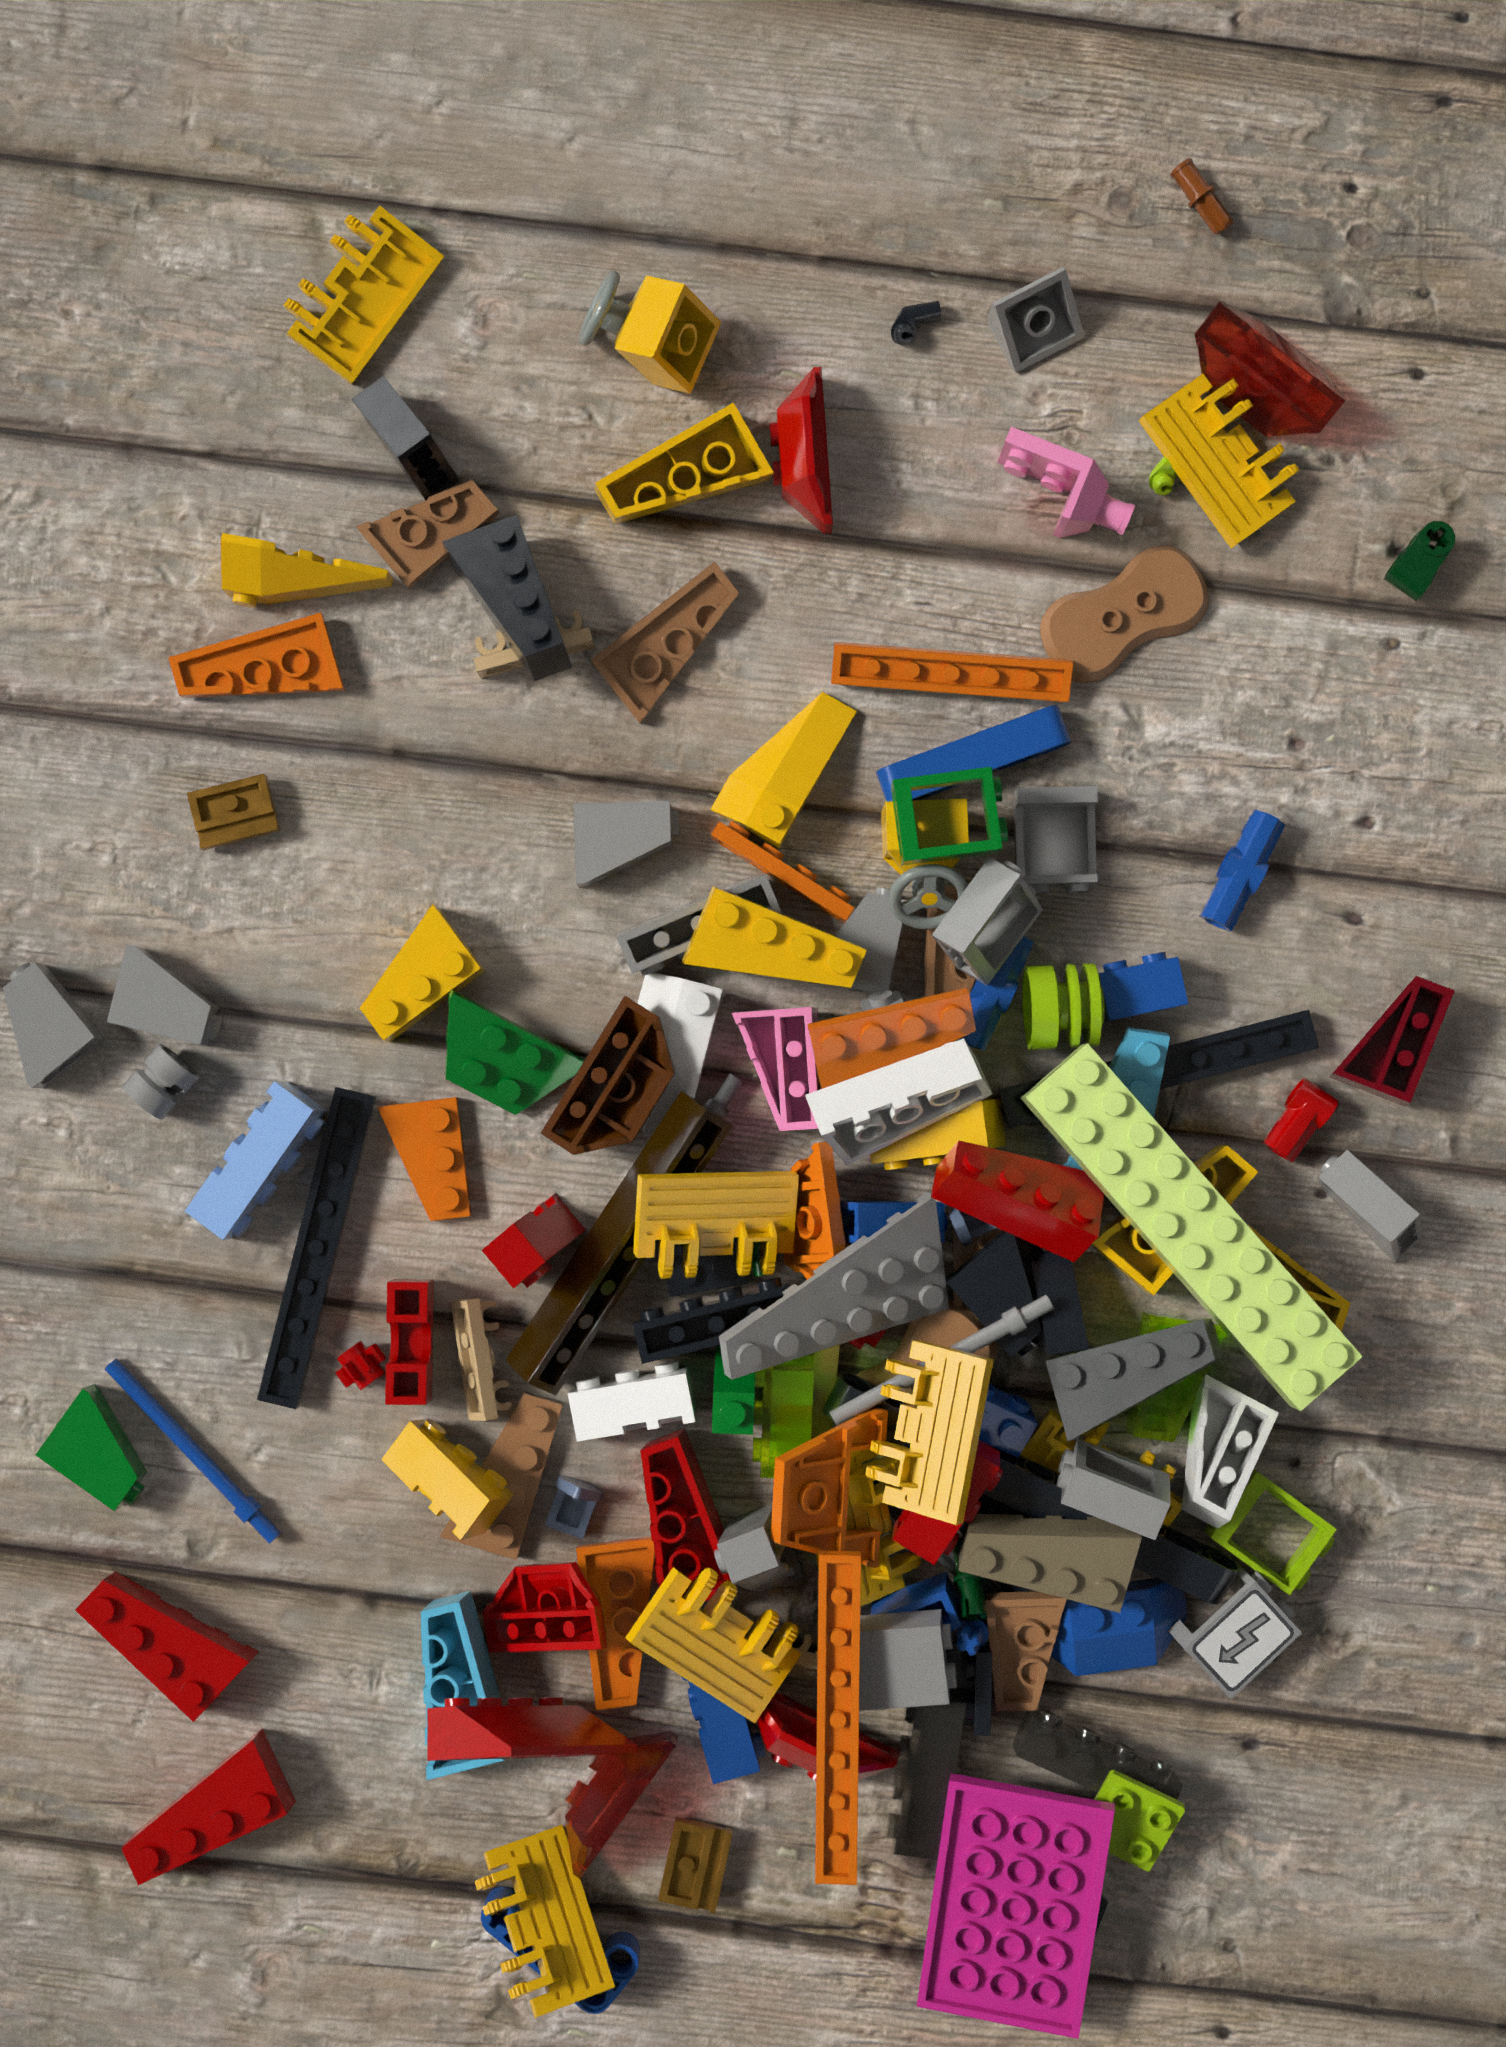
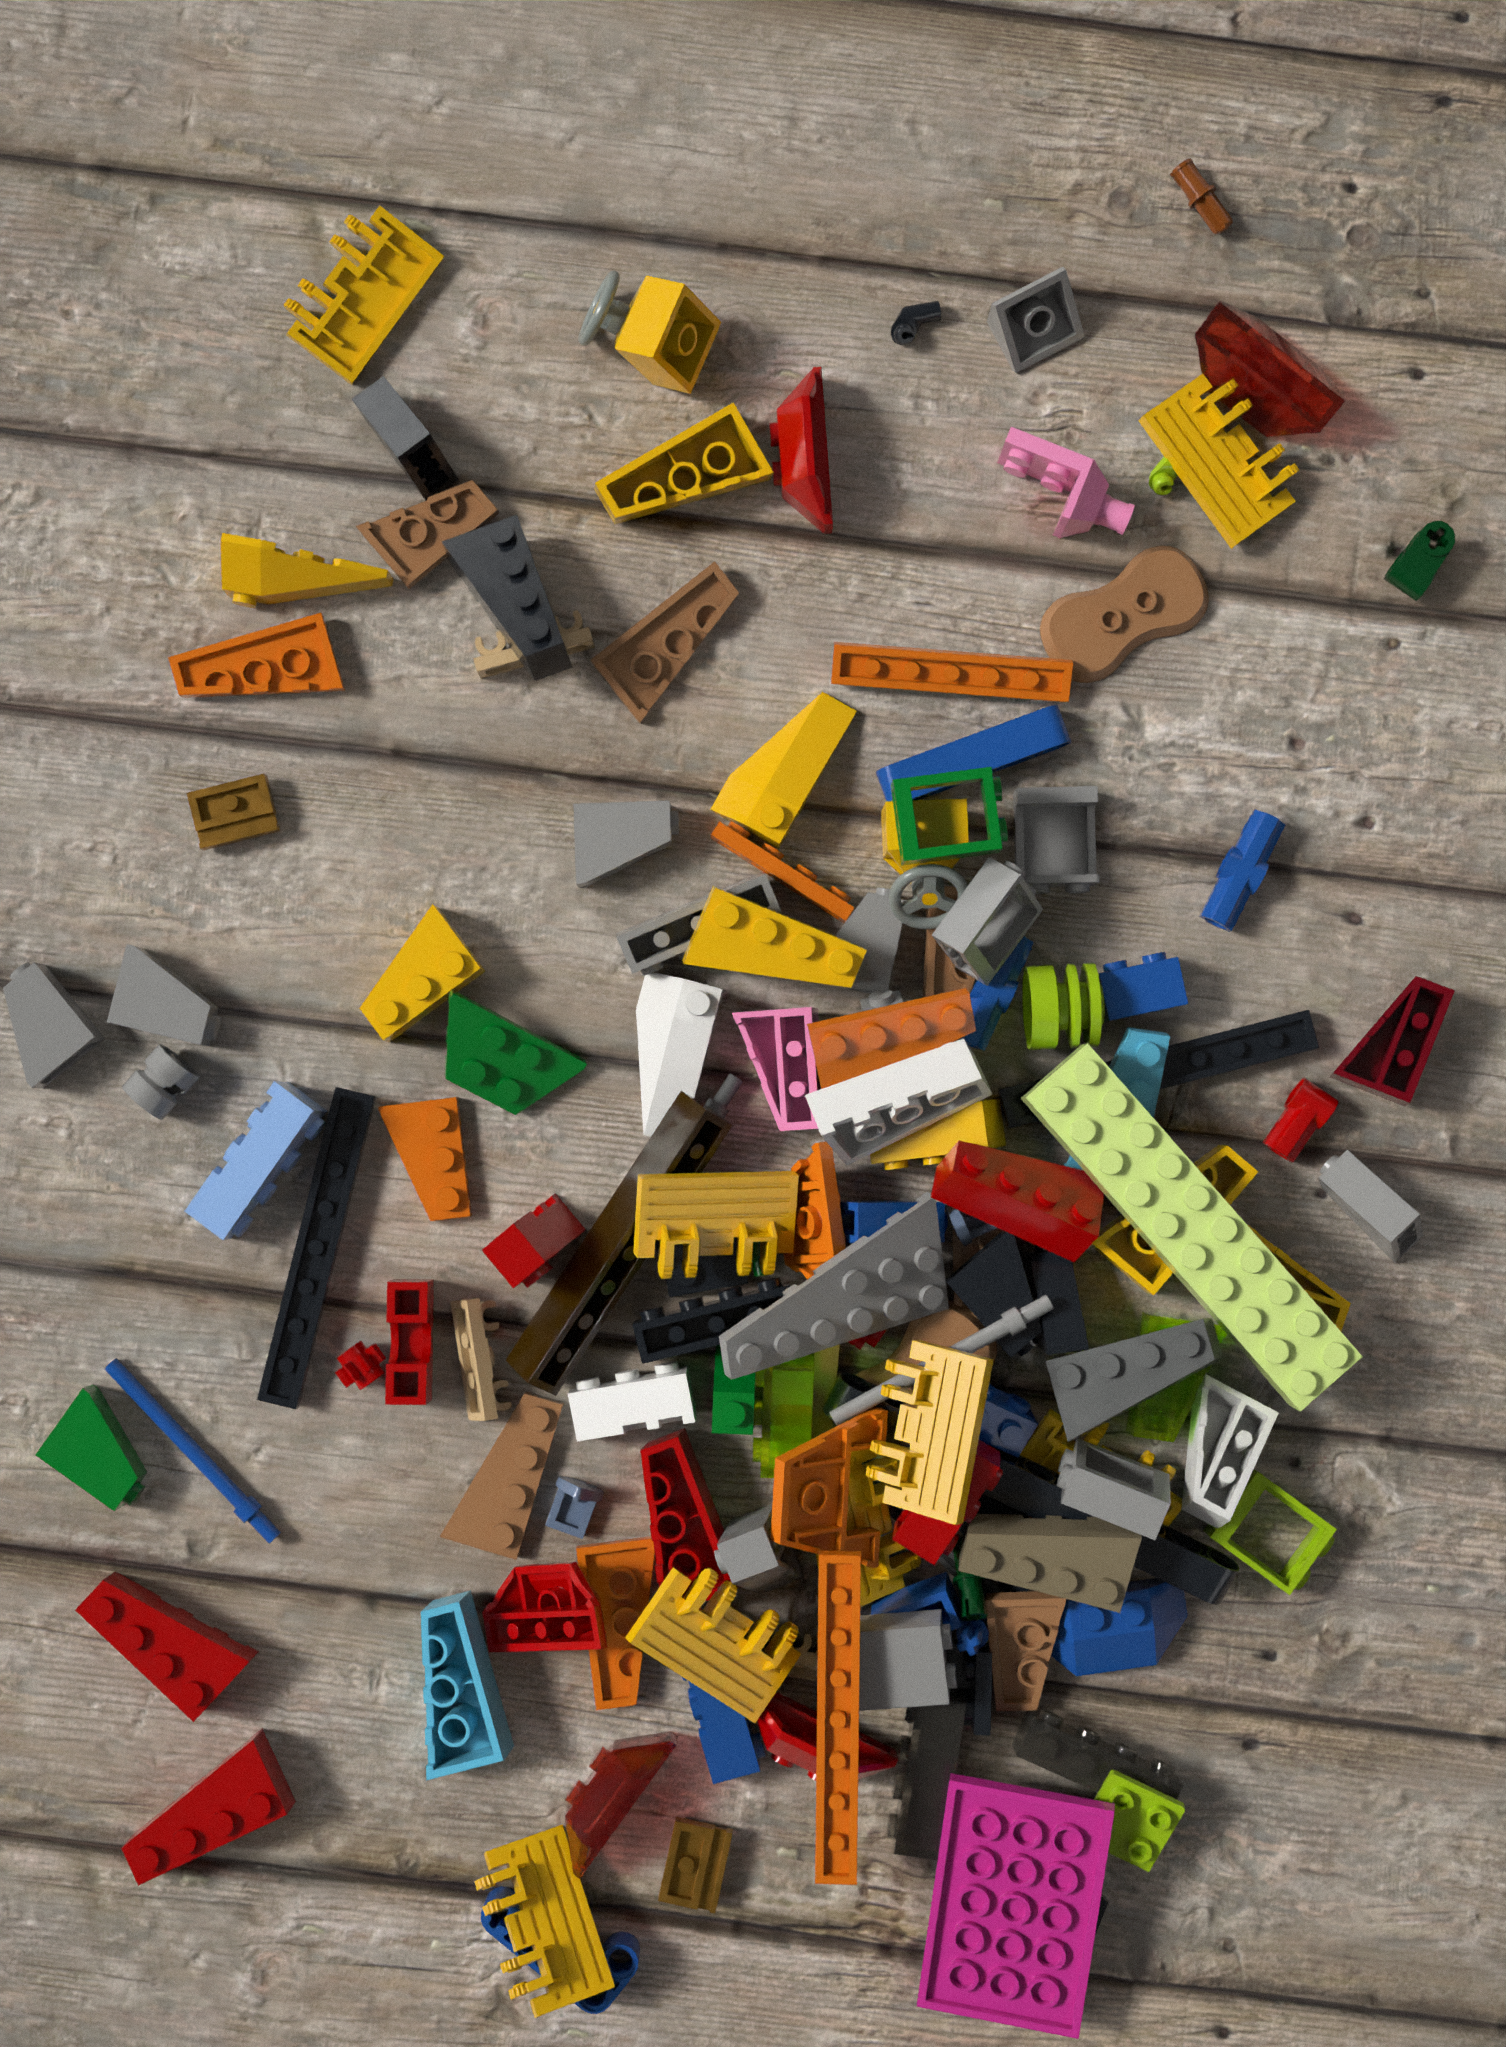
yellow wedge [381,1419,514,1540] -> none
red slope [427,1697,637,1761] -> none
reddish brown wedge [540,996,676,1155] -> none
panel [1168,1564,1302,1699] -> none

